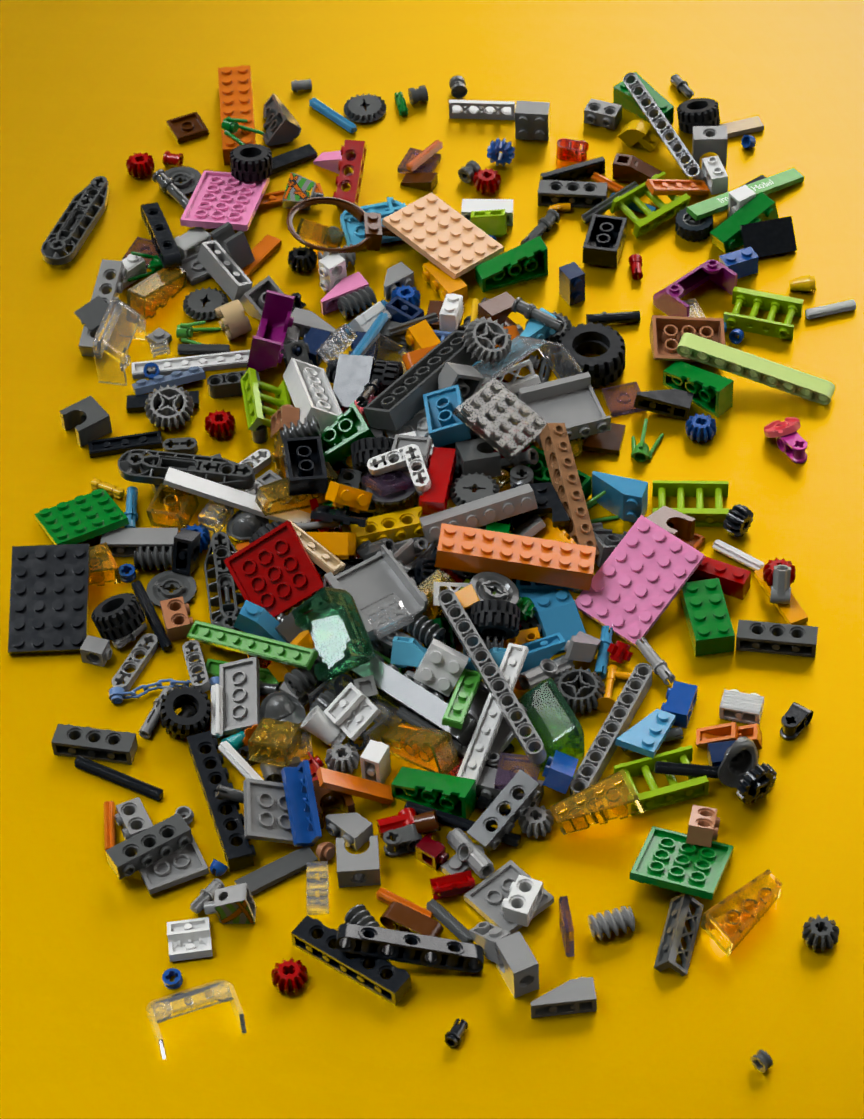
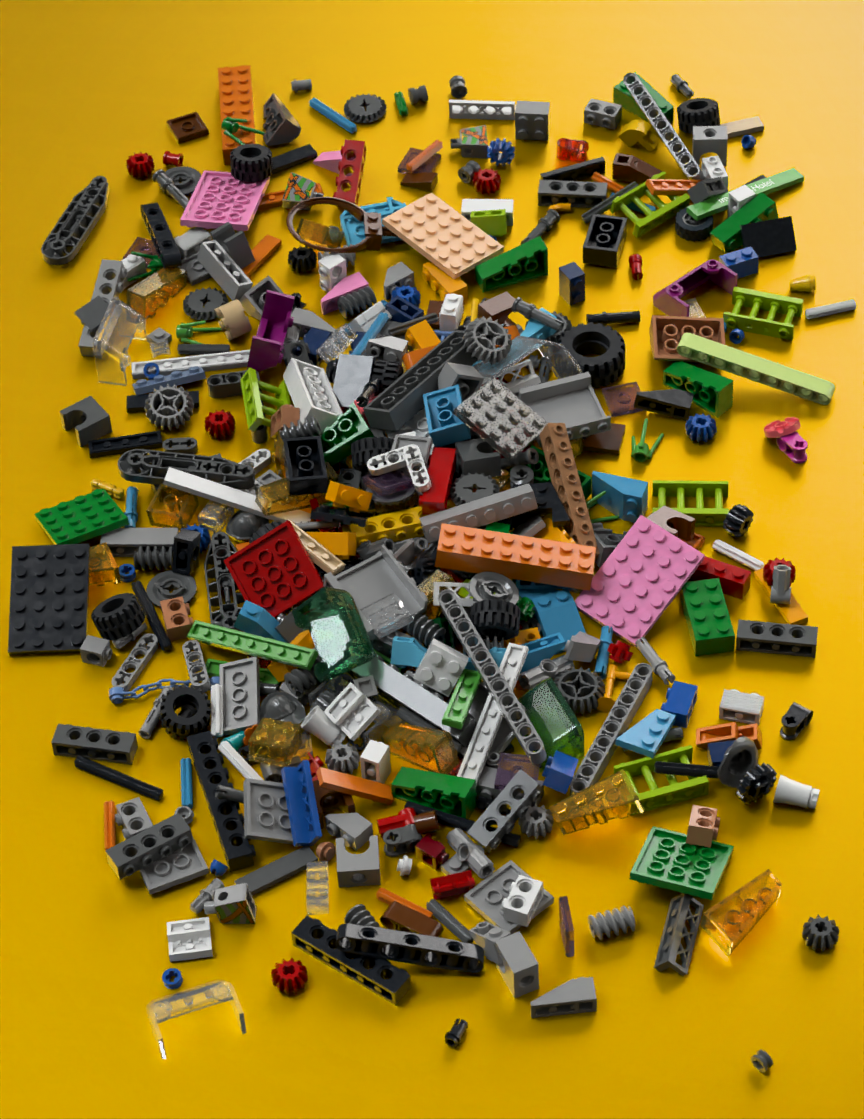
light orange tile [455,584,480,611] -> none
none -> dark azure axle [180,758,193,809]
none -> light grey slope [365,336,408,363]
none -> white plate [397,855,412,876]
none -> light grey torso [450,125,488,158]
none -> dark grey brick [687,177,728,204]
none -> white plant [773,775,820,809]

